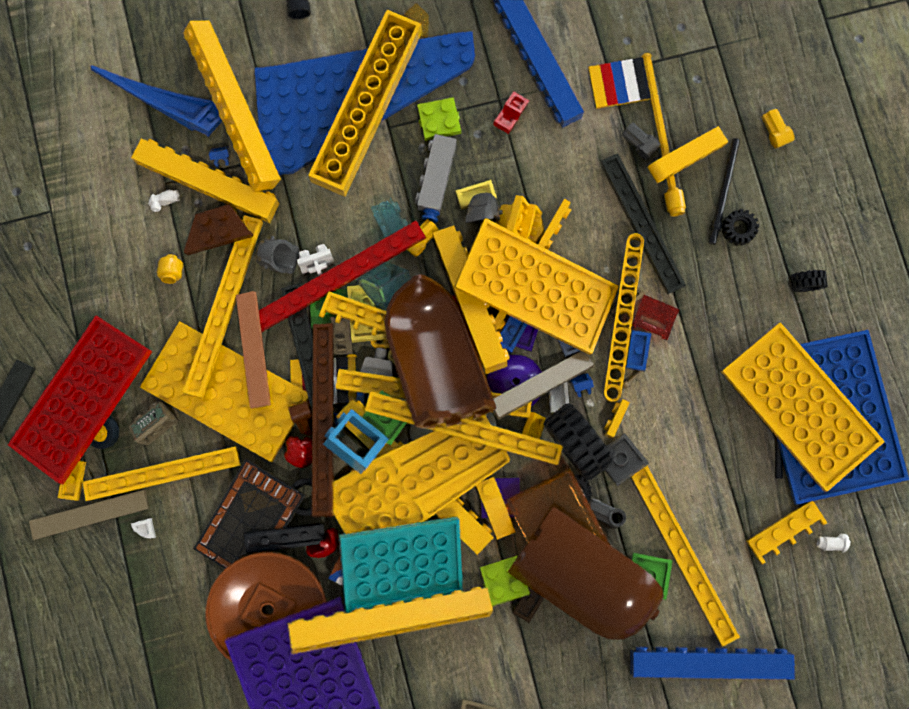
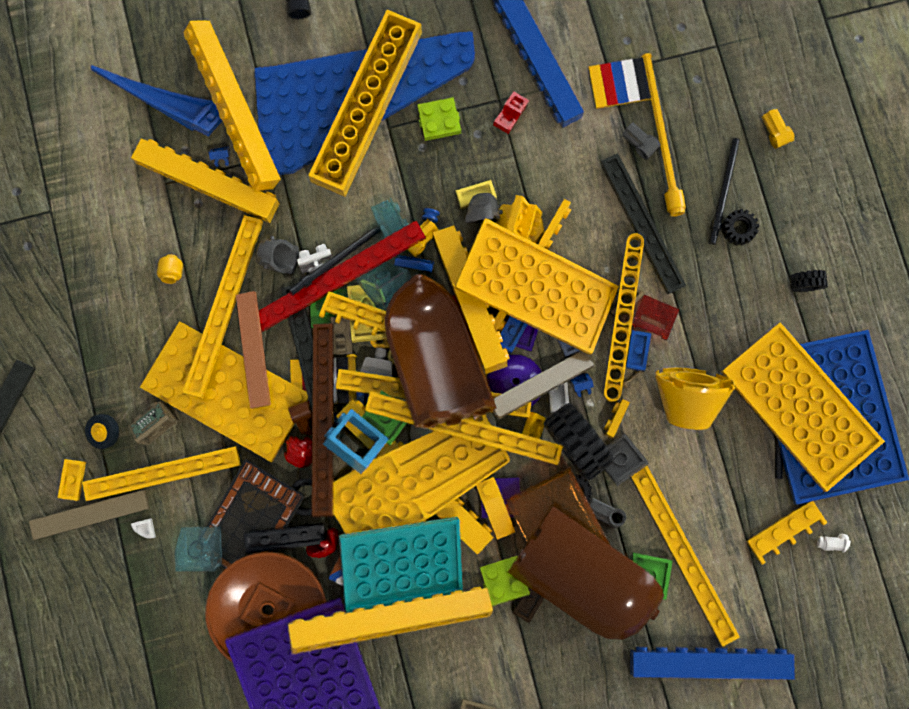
red plate [8,316,152,485] -> none
white arm [149,189,180,212] -> none
reddish brown wing [184,204,253,255] -> none
clear yellow tile [403,3,429,38] -> none
light grey brick [415,134,457,212] -> none
yellow beam [647,126,728,184] -> none
none -> clear light blue slope [175,527,222,571]
none -> black bar [288,225,381,296]
none -> blue tile [394,255,434,272]
none -> yellow cone [655,367,735,430]

